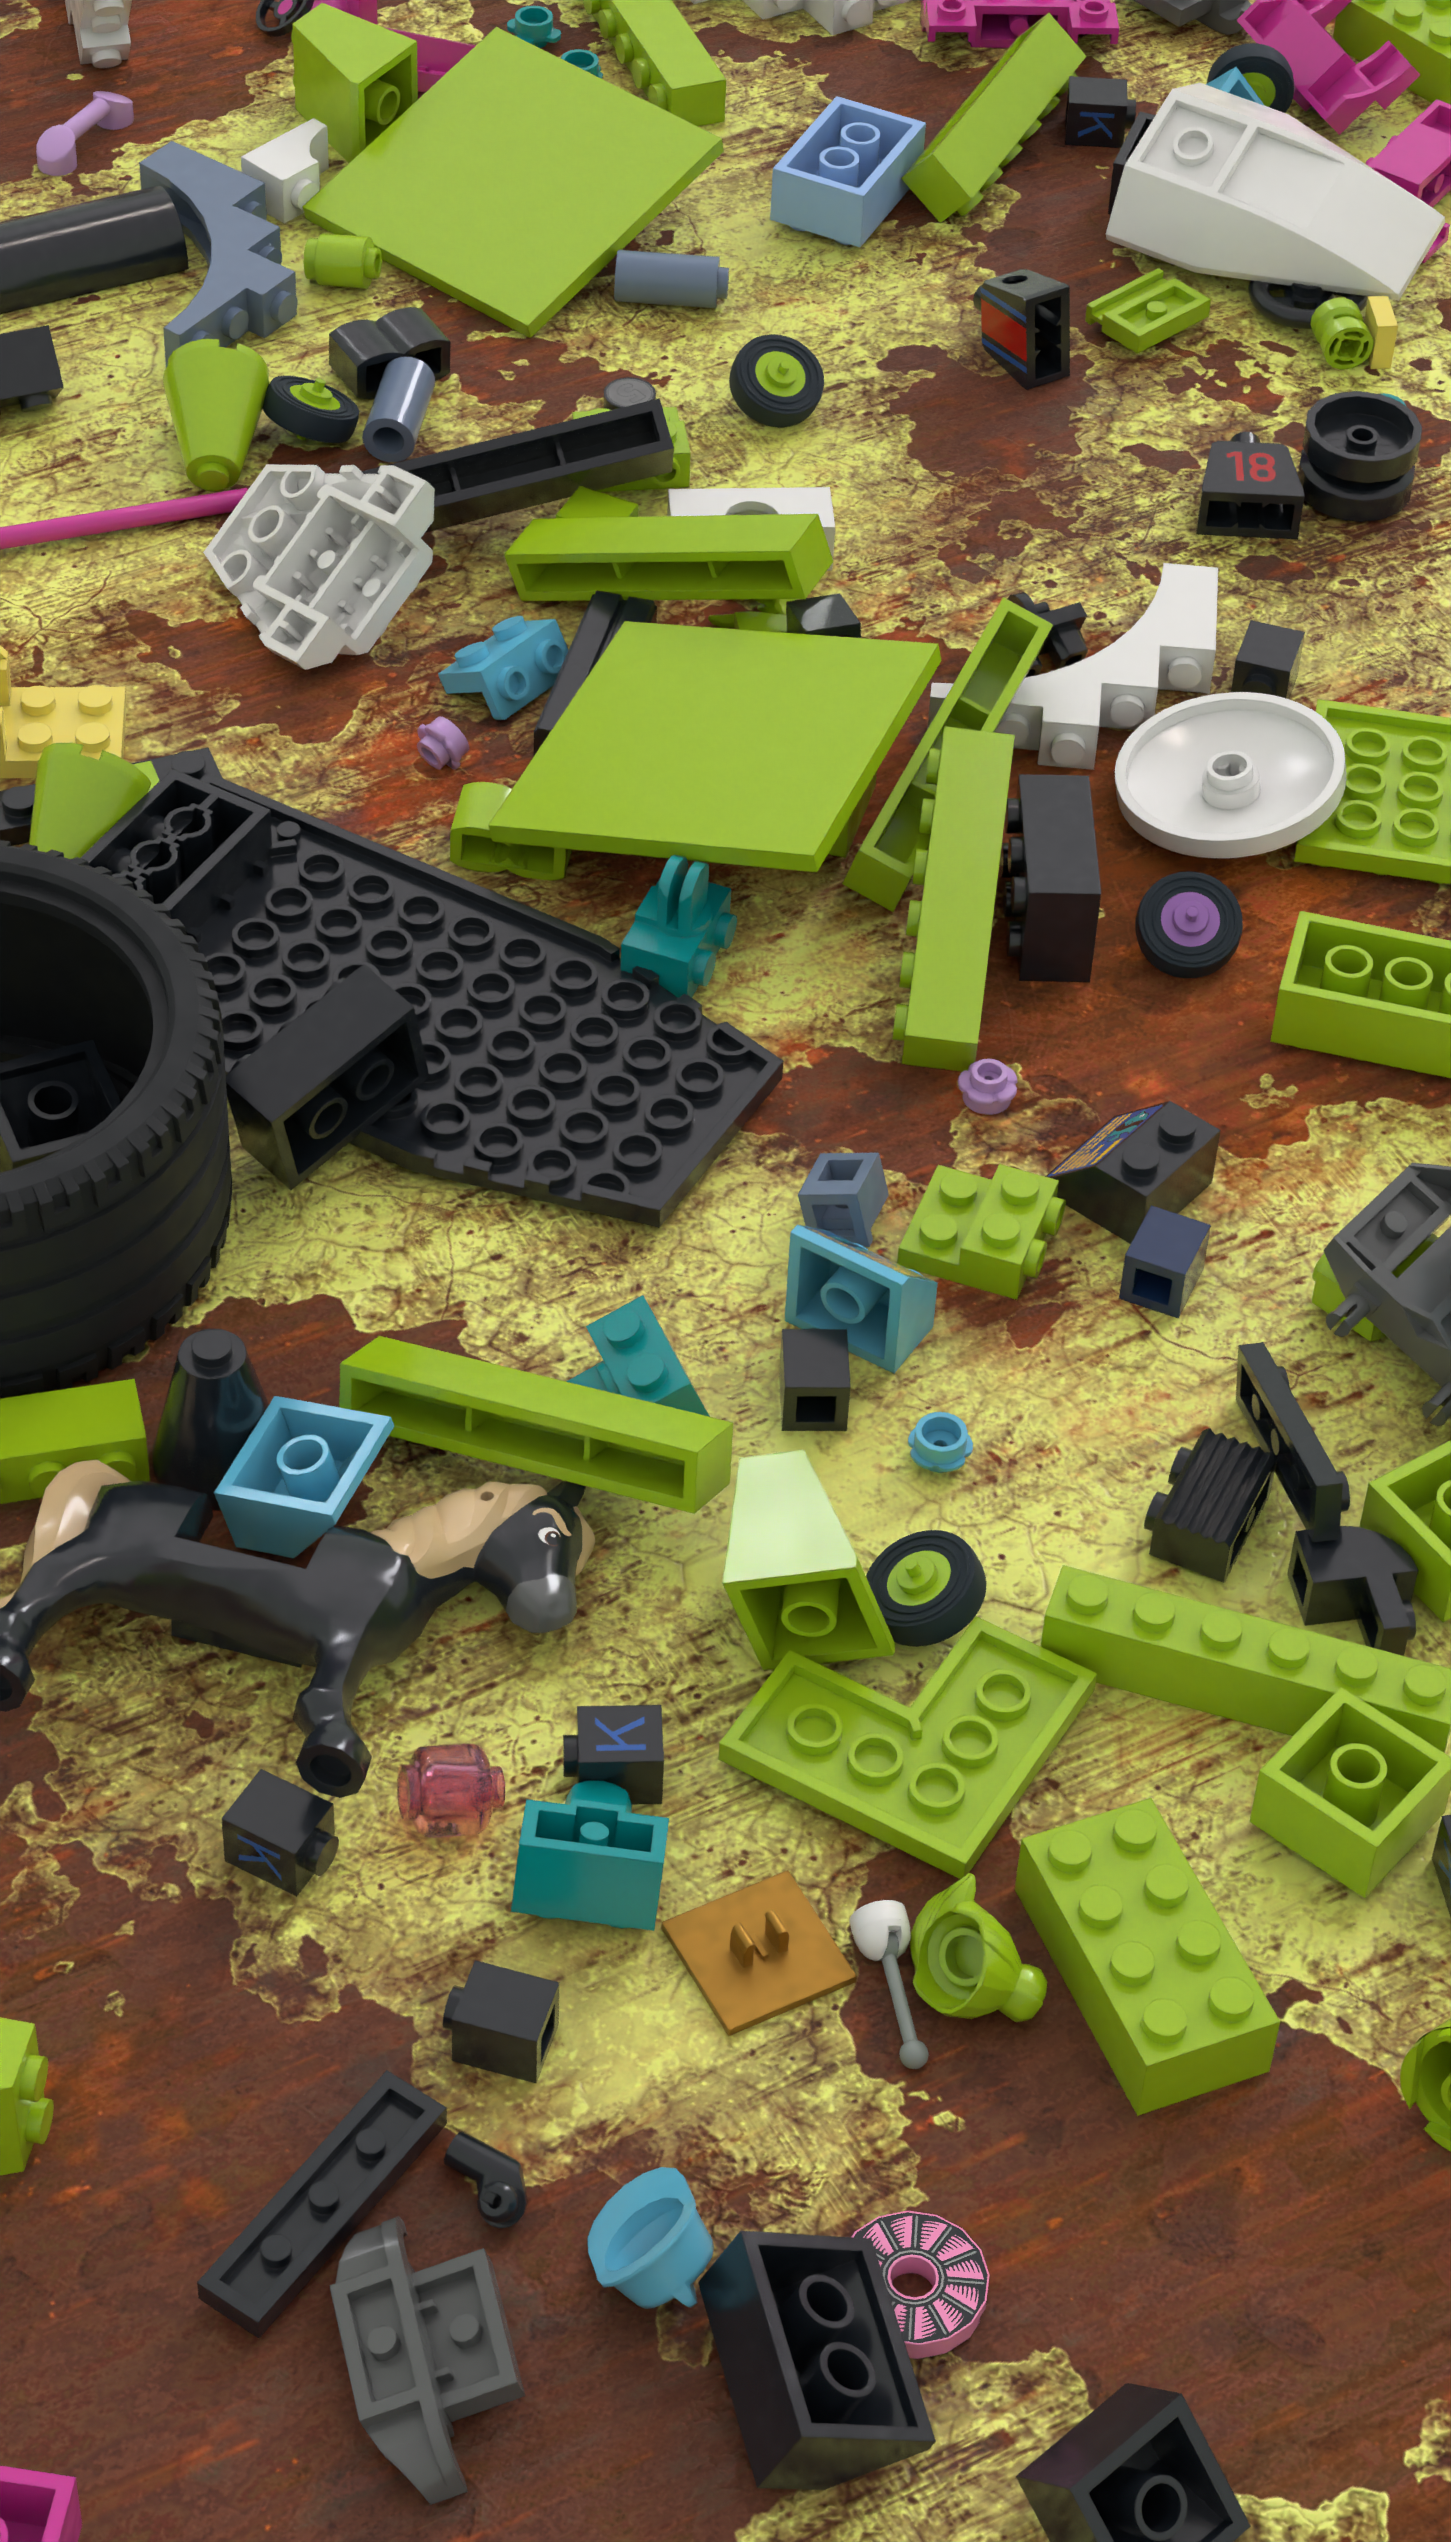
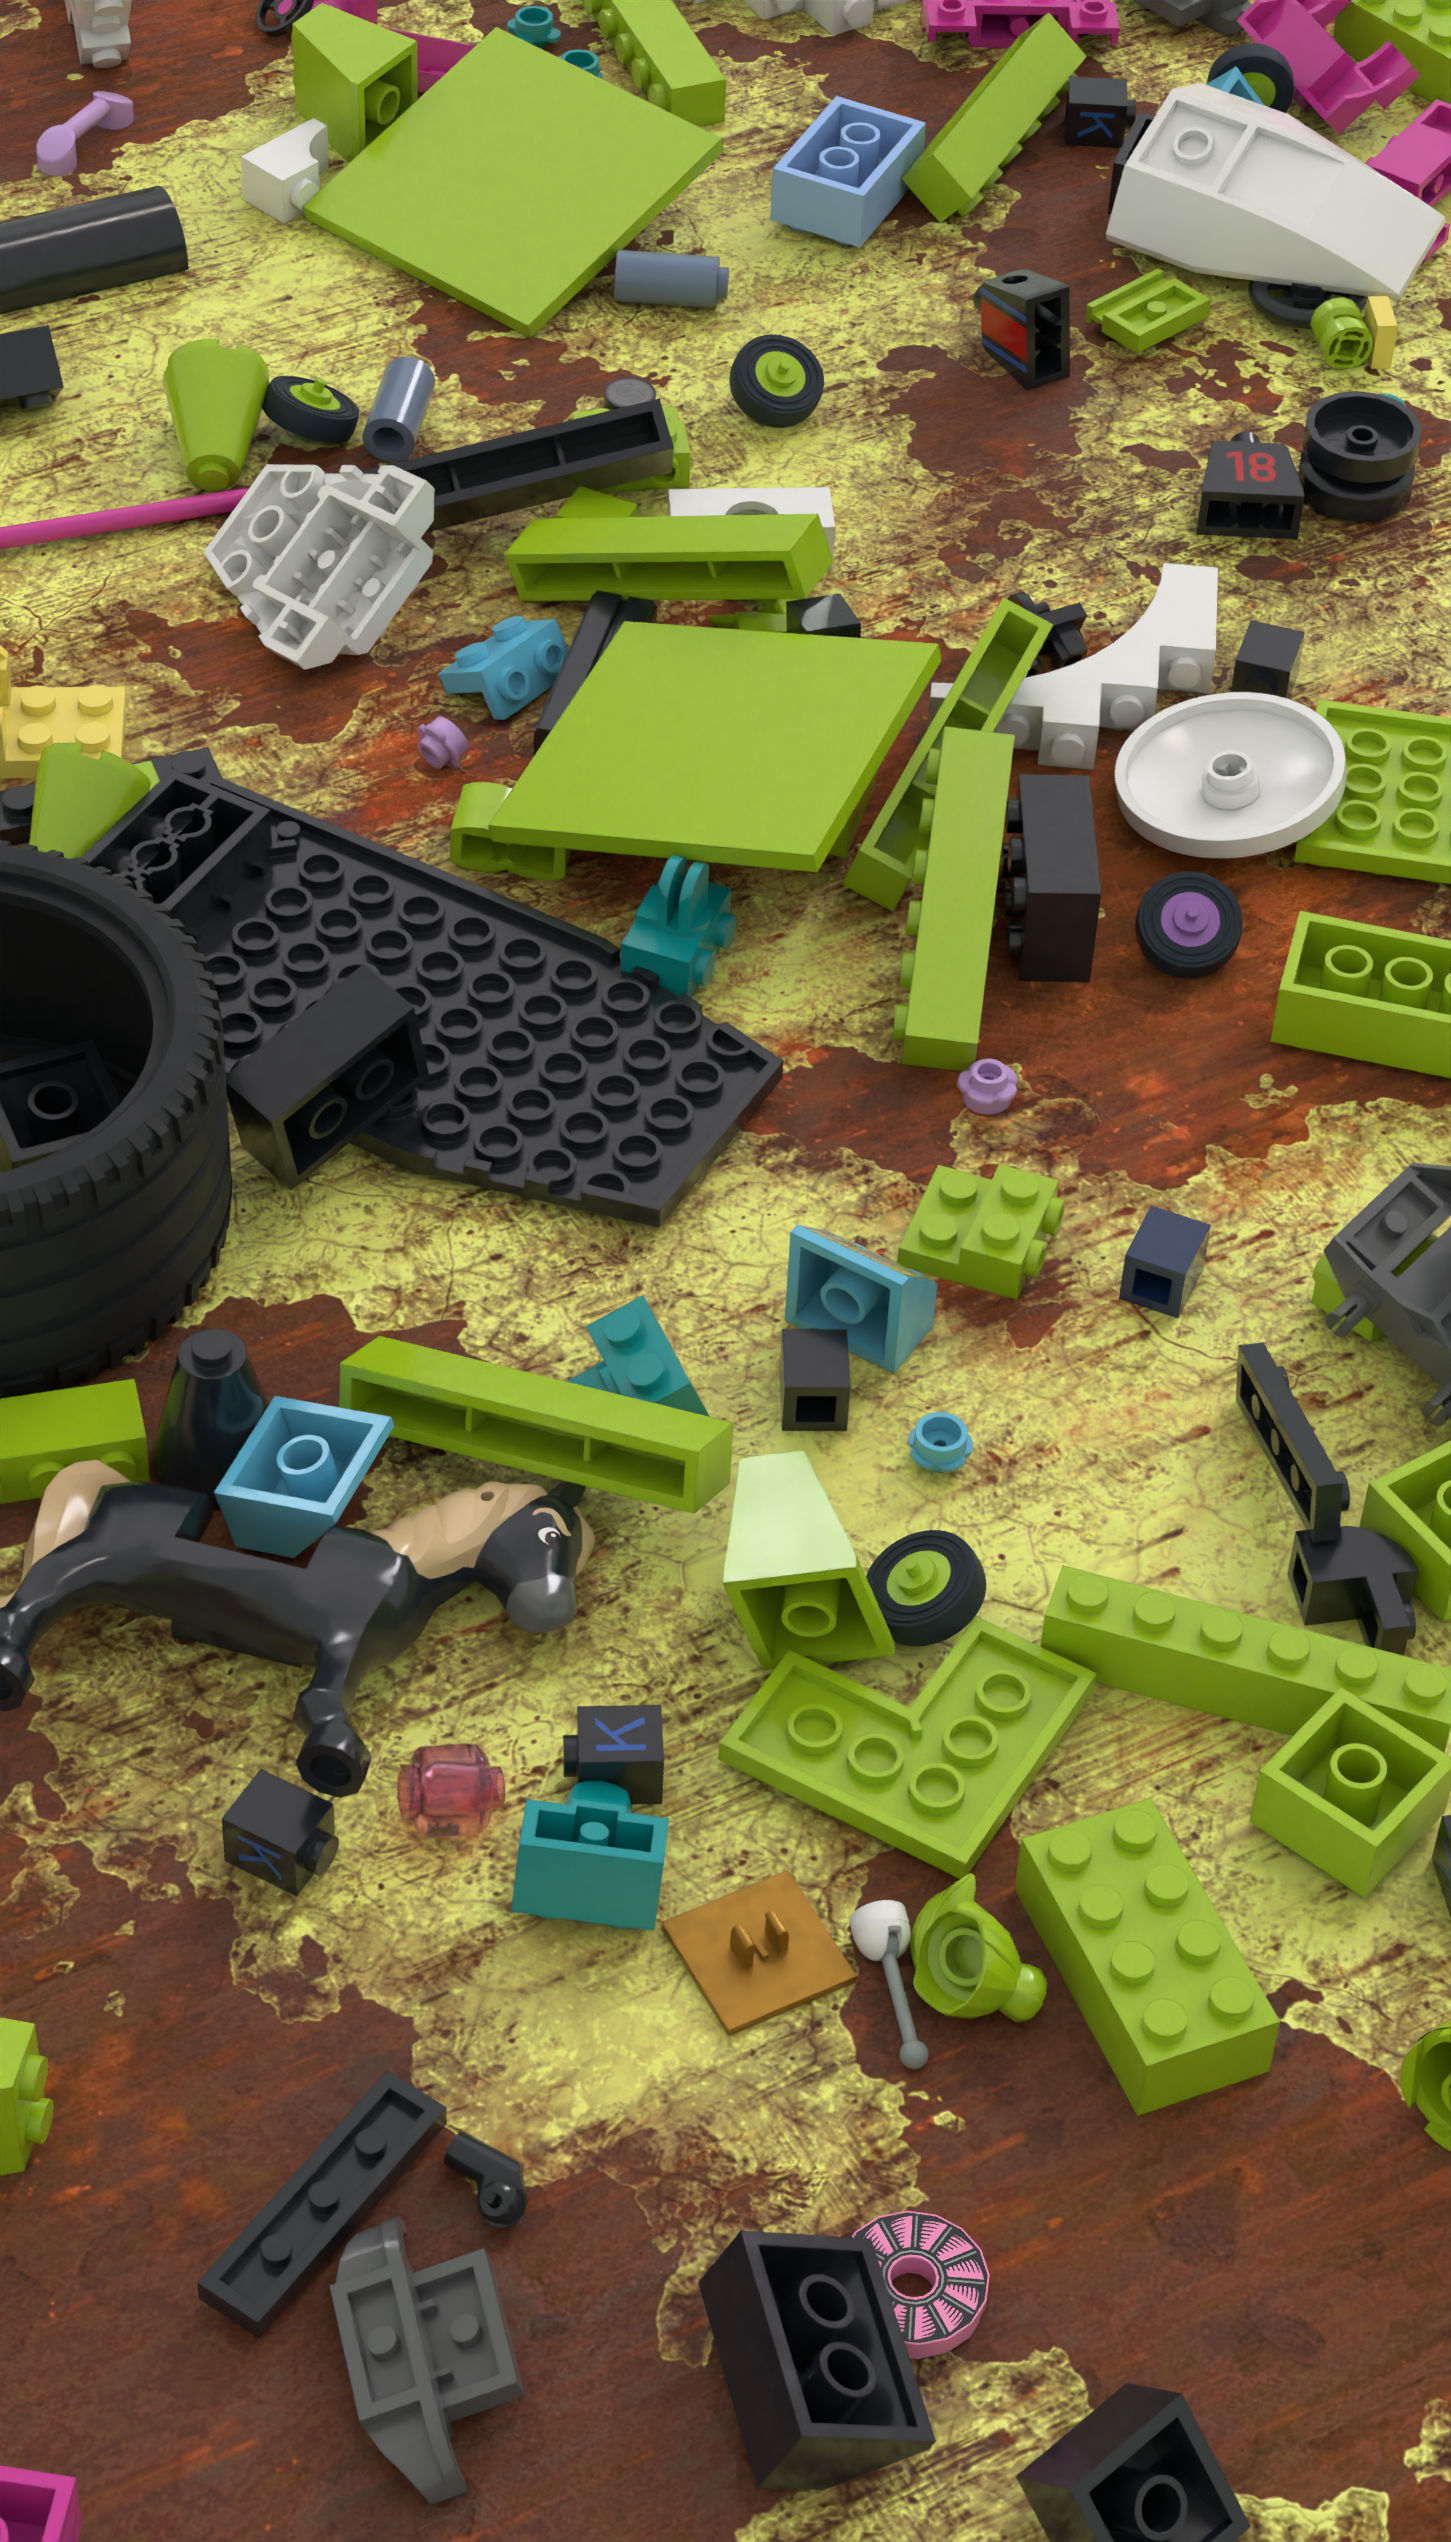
sand blue arch [139,141,298,367] -> none
lime brick [303,234,382,289] -> none
black brick [329,307,451,399] -> none
black brick [442,1960,559,2083] -> none
medium azure piece [587,2167,714,2309] -> none
sand blue brick [798,1153,889,1247] -> none
slope [1045,1101,1221,1244] -> none
black brick [1144,1428,1277,1583] -> none

